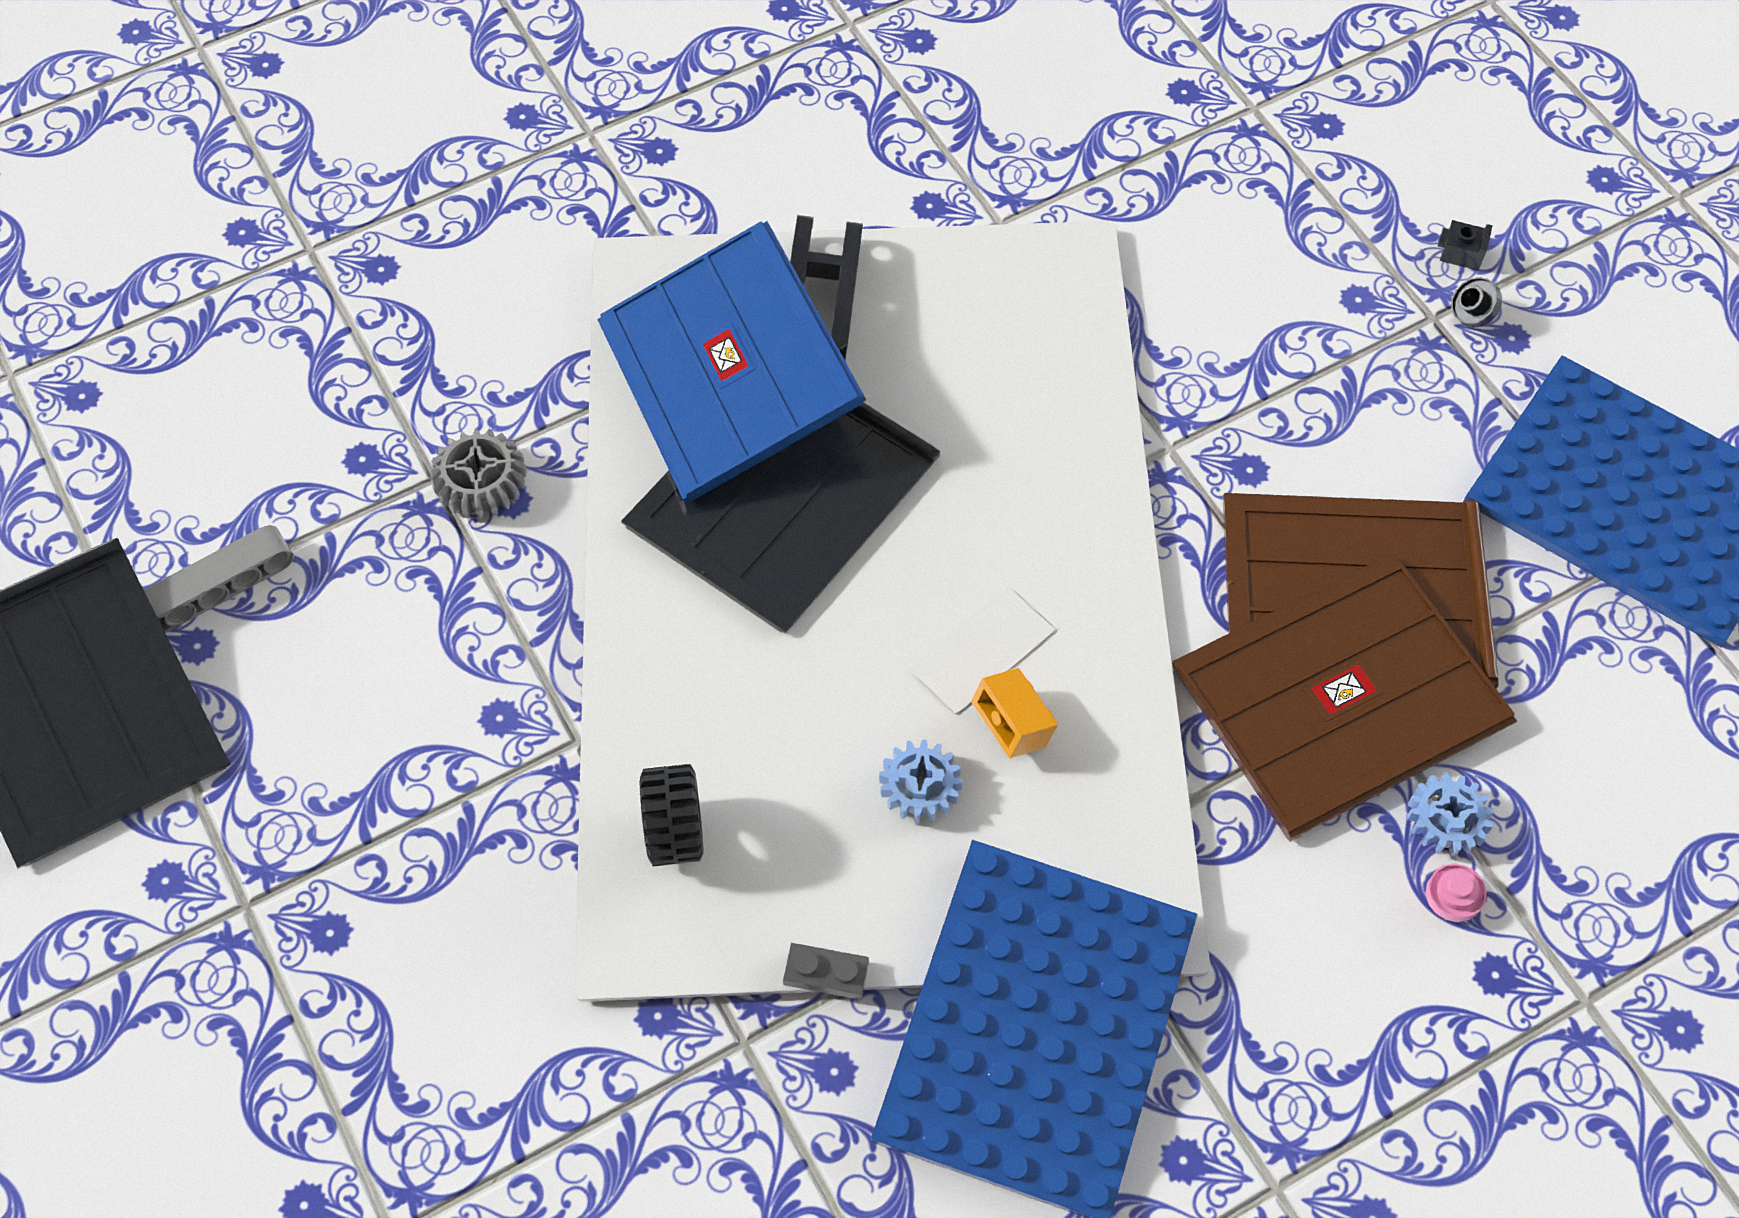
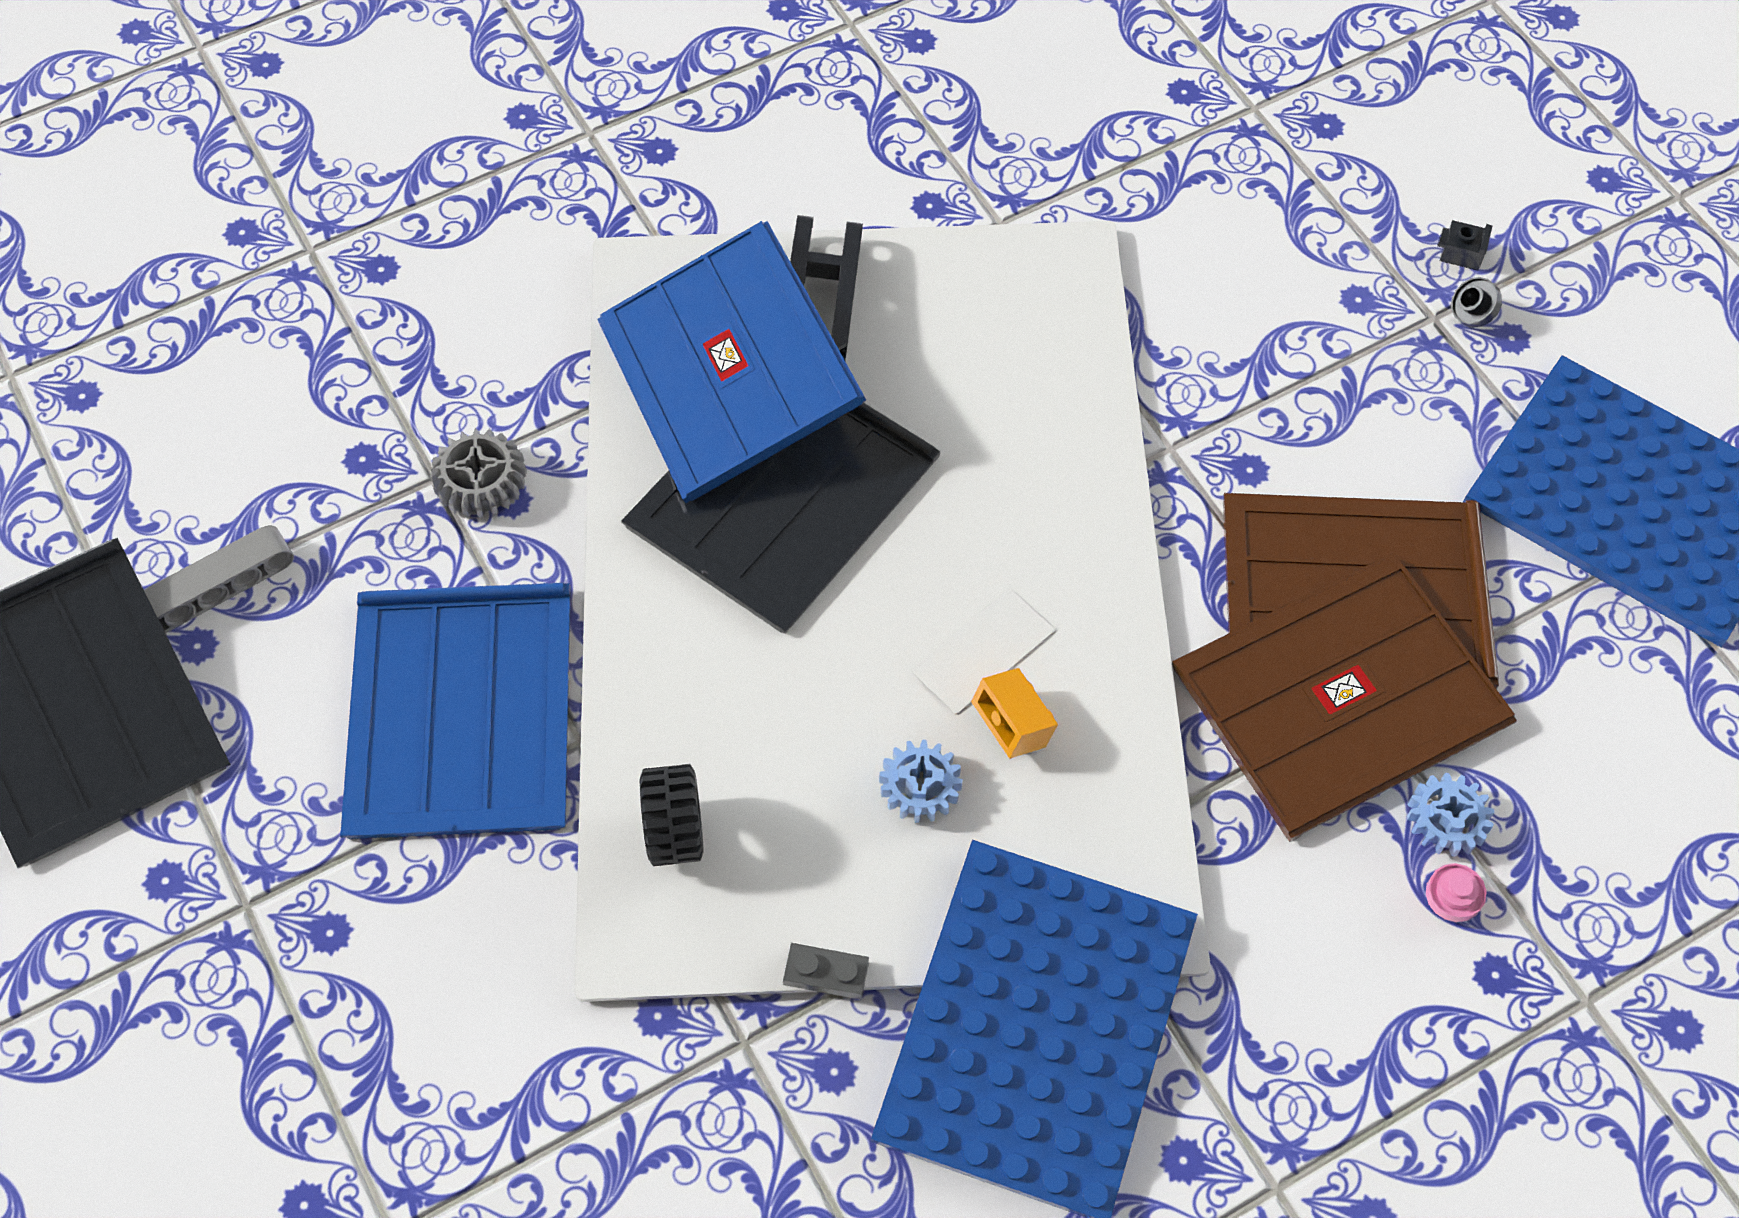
none -> blue door [340,582,571,839]

